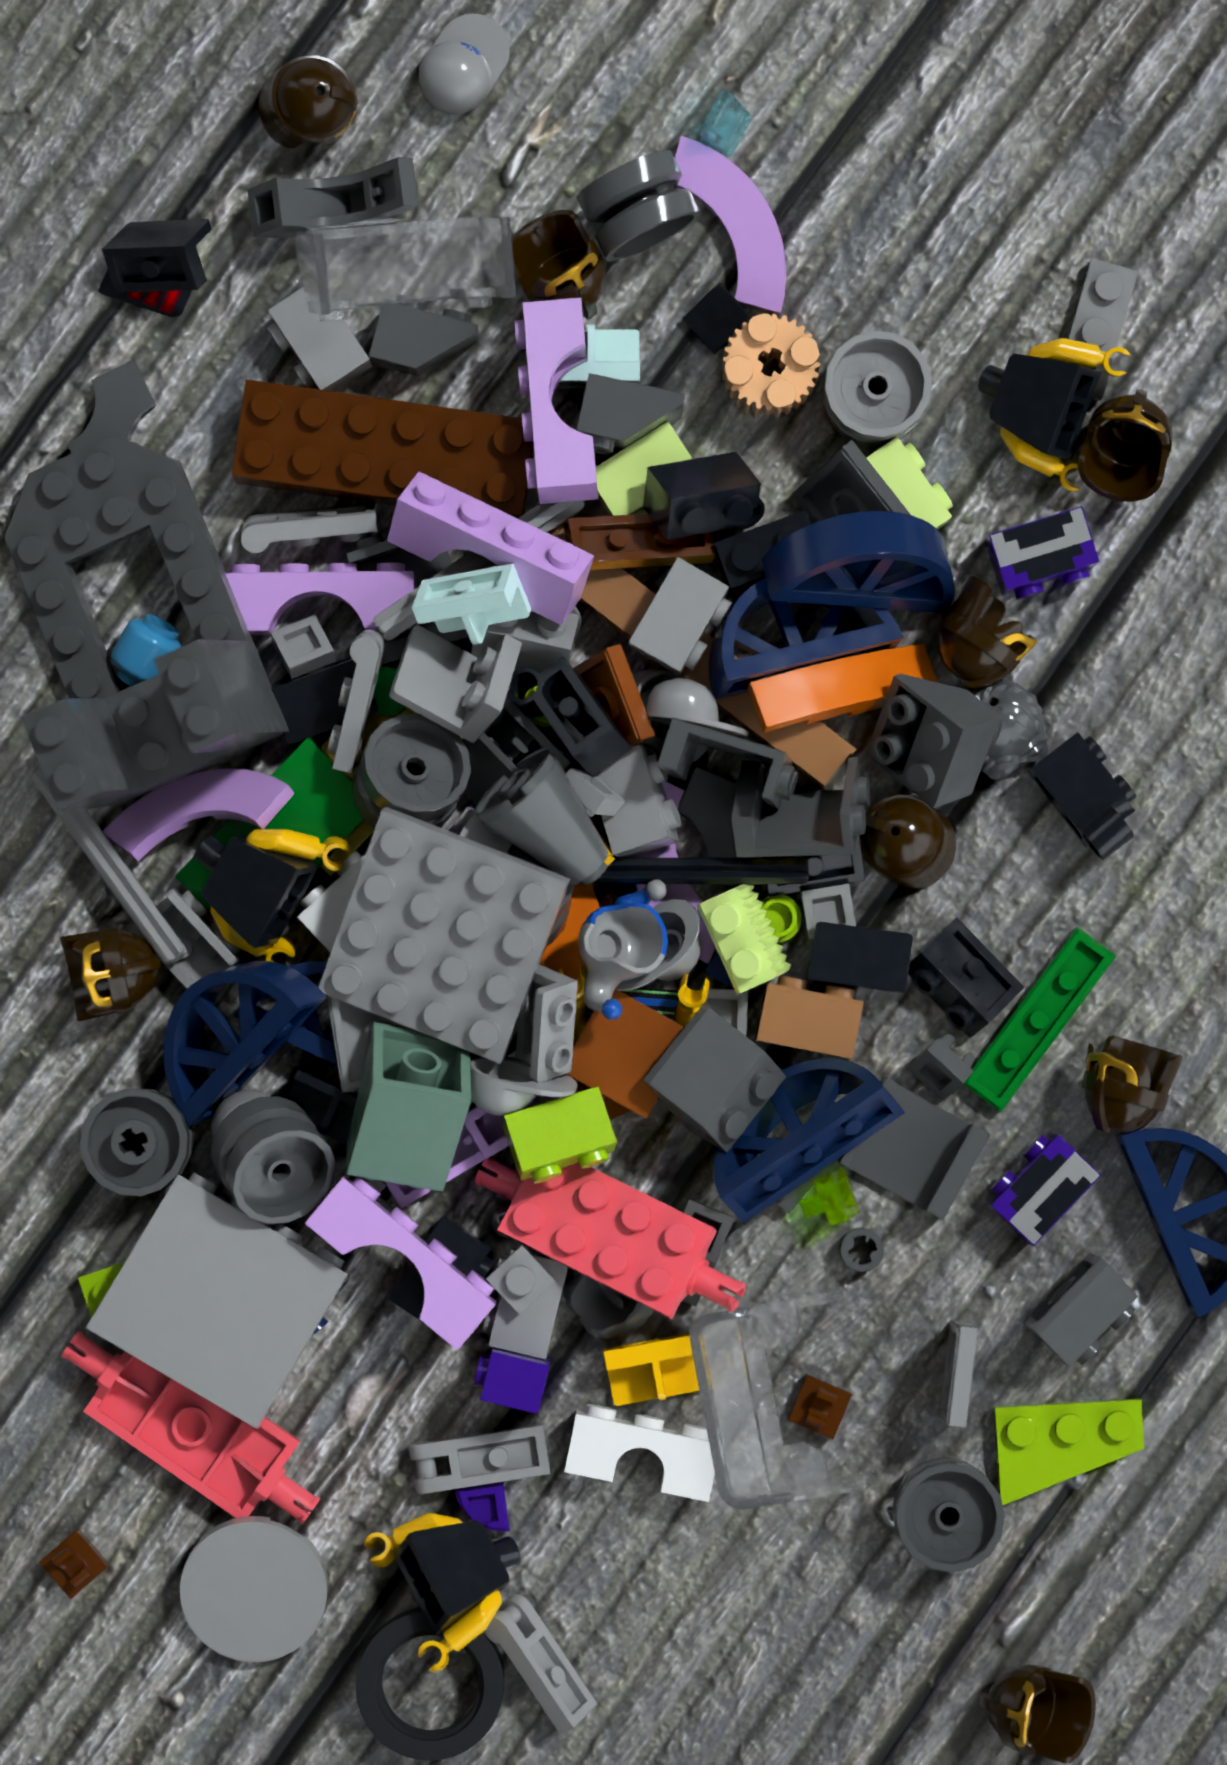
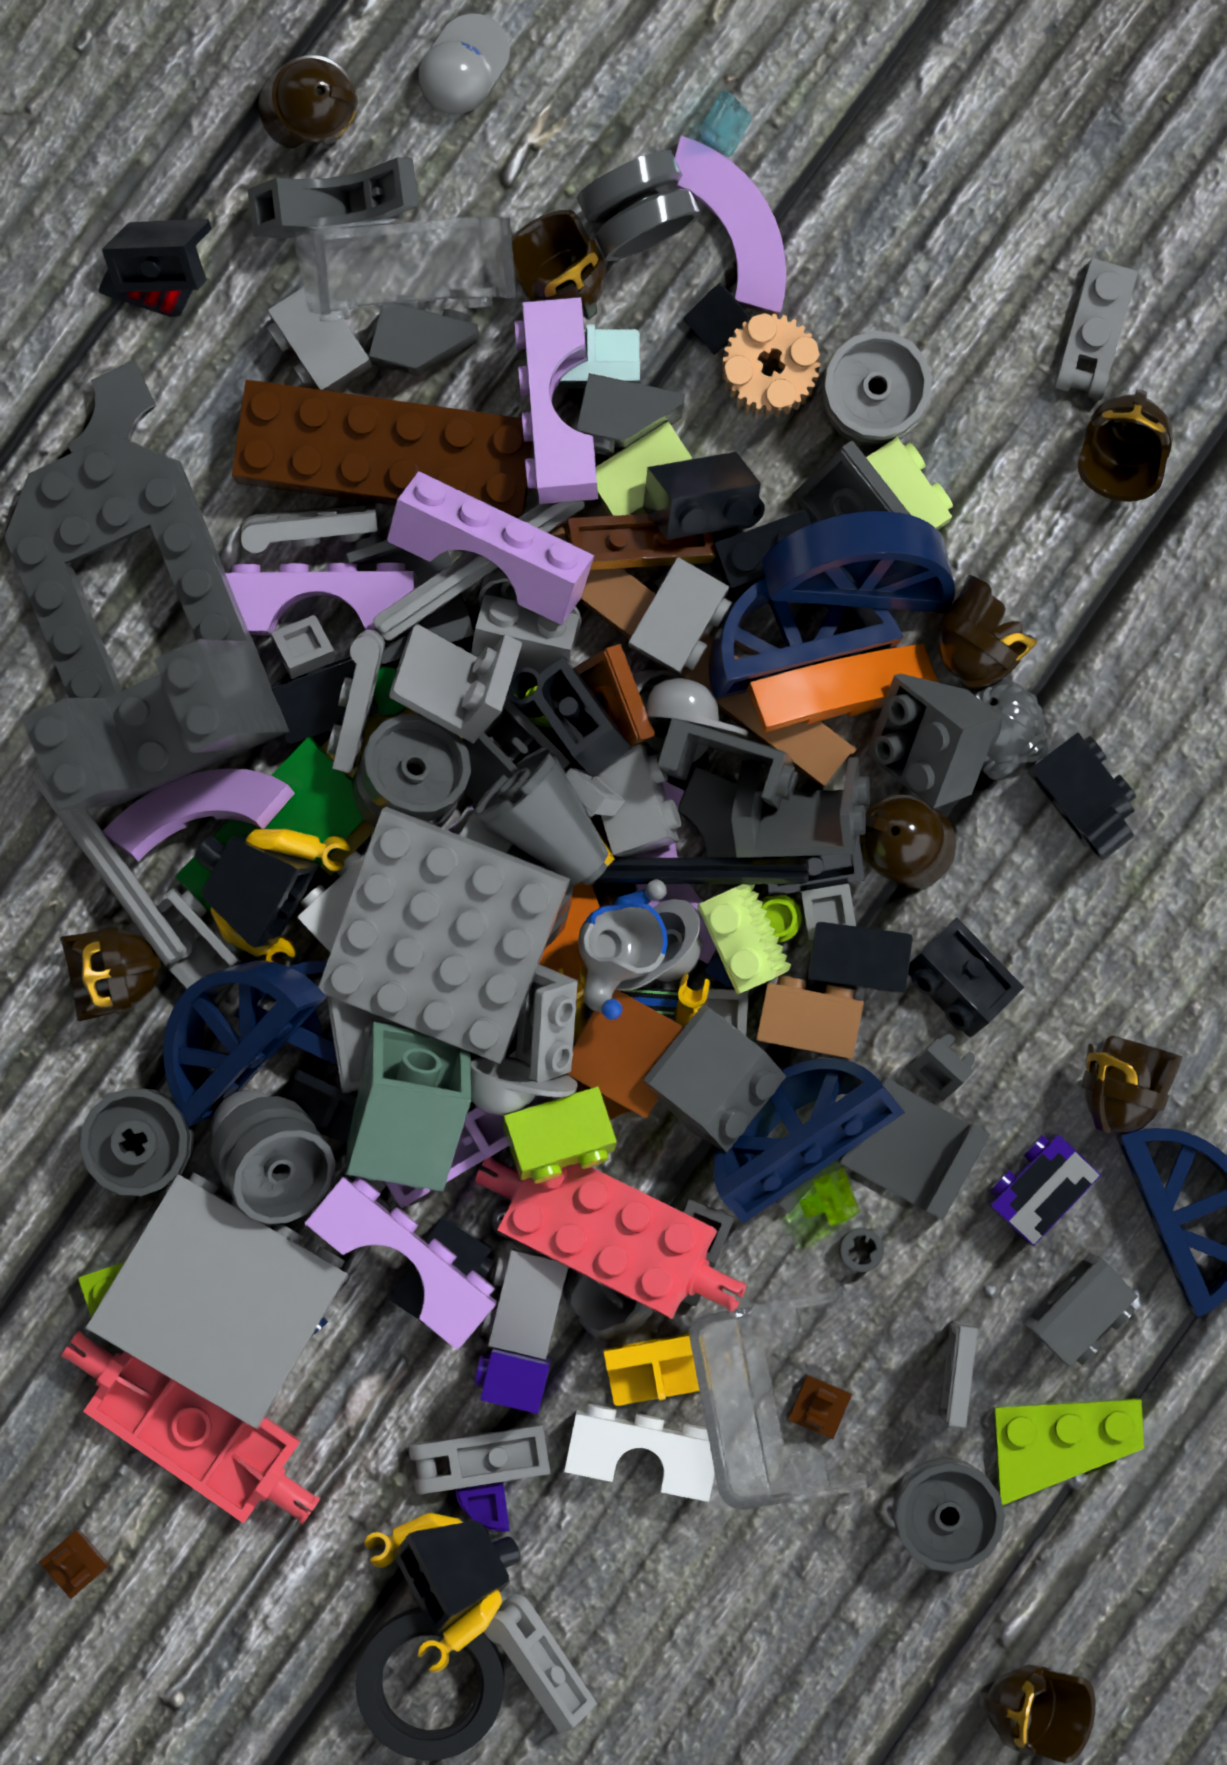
dark azure head [111,614,183,686] -> none
light grey tile [180,1516,328,1662] -> none
light aqua panel [412,563,531,645] -> none
light grey plate [486,1244,556,1315] -> none
green tile [963,927,1116,1112] -> none
black torso [978,338,1130,492] -> none
brick [985,506,1100,600] -> none

